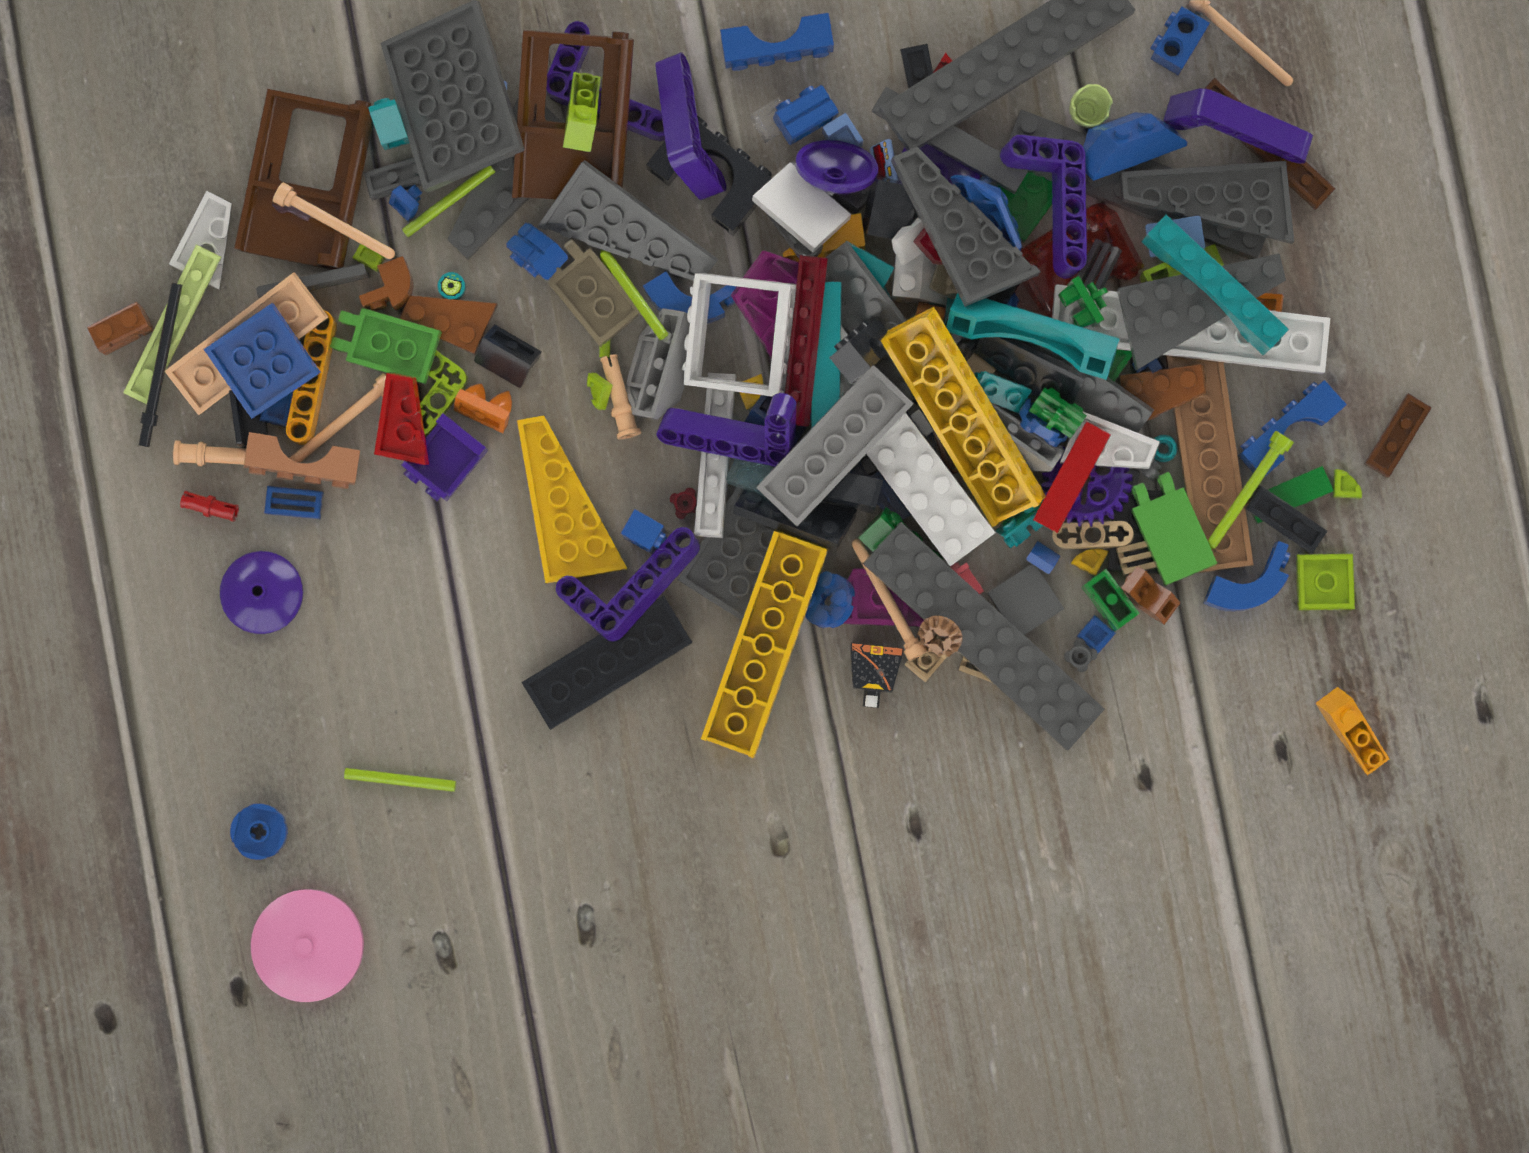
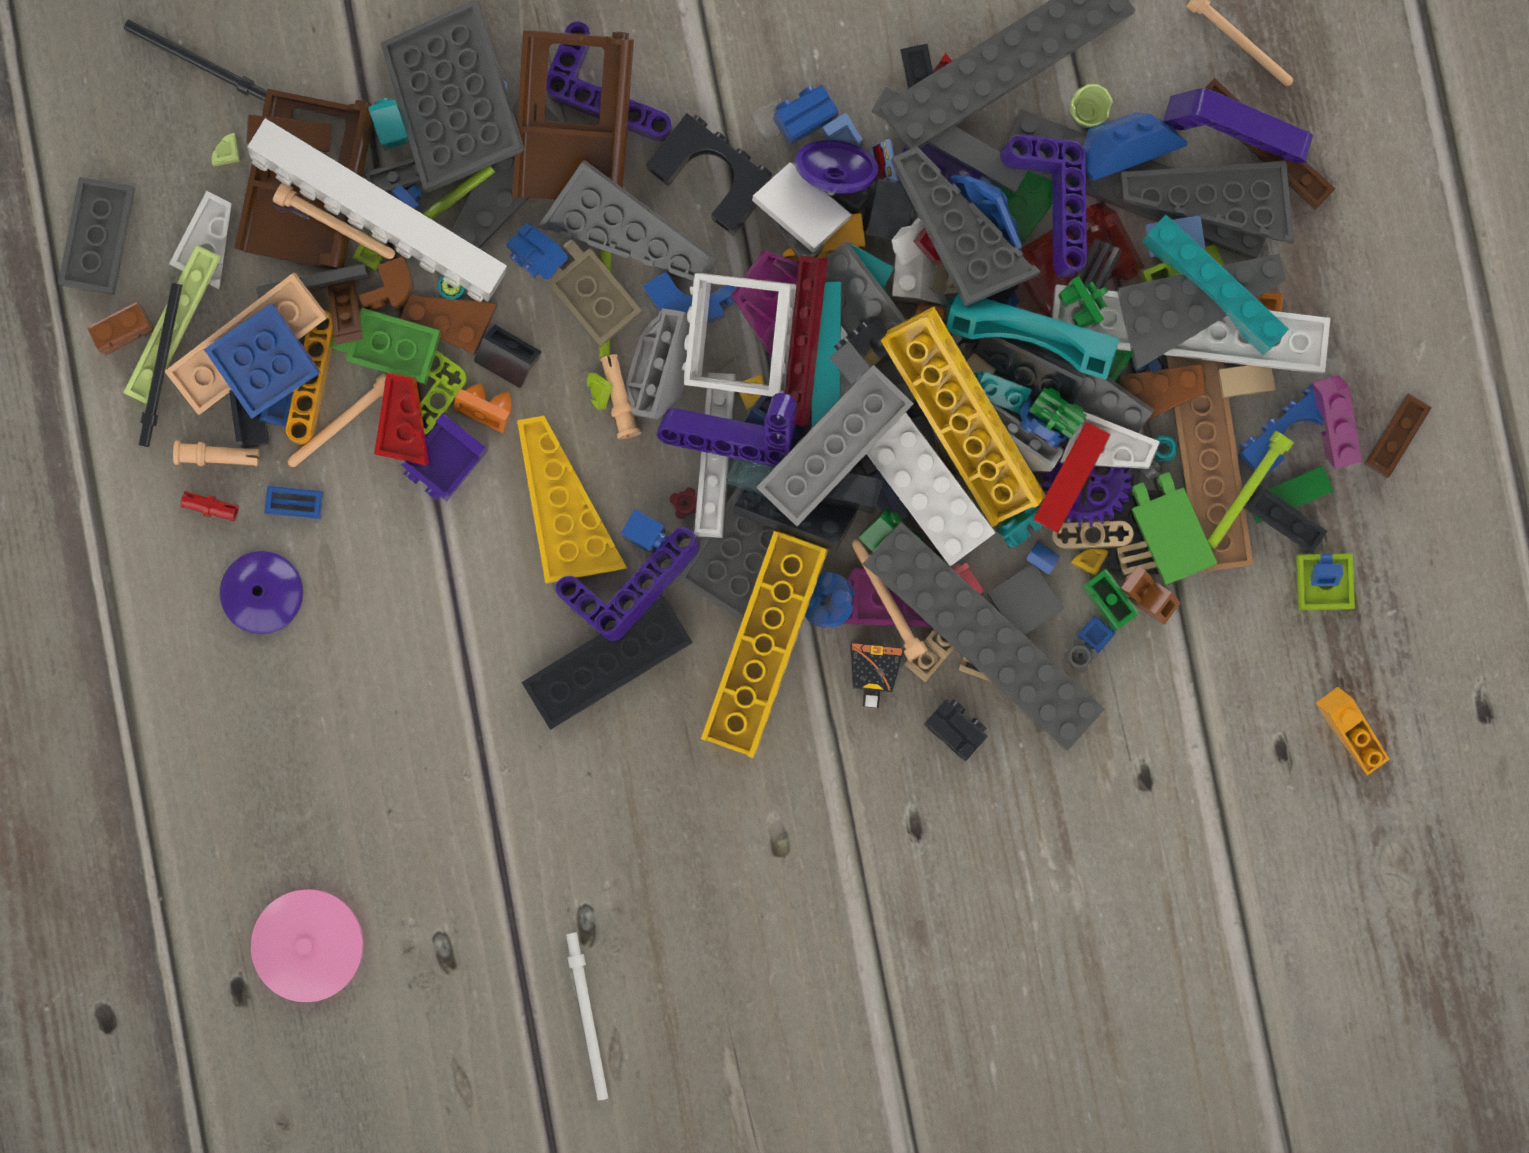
blue plate [230,804,288,860] -> none
nougat arch [244,432,360,489] -> none
lime bar [344,768,456,792] -> none
lime slope [563,72,601,152] -> none
lime bar [600,250,668,340] -> none
dark purple beam [655,52,727,200] -> none
blue arch [720,13,834,71] -> none
dark grey tile [907,401,934,436] -> none
medium nougat gear [917,616,962,657] -> none
blue brick [1150,6,1210,76] -> none
blue arch [1203,541,1290,612] -> none
lime tile [1333,469,1362,499] -> none
none -> dark grey plate [58,177,135,295]
none -> black bar [124,19,267,102]
none -> yellowish green tile [212,133,241,166]
none -> reddish brown tile [246,115,331,152]
none -> white brick [247,118,507,302]
none -> reddish brown tile [328,280,363,345]
none -> white bar [566,932,608,1101]
none -> black brick [923,699,988,762]
none -> tan slope [1217,365,1276,398]
none -> blue tile [1310,554,1343,586]
none -> magenta arch [1312,375,1362,469]

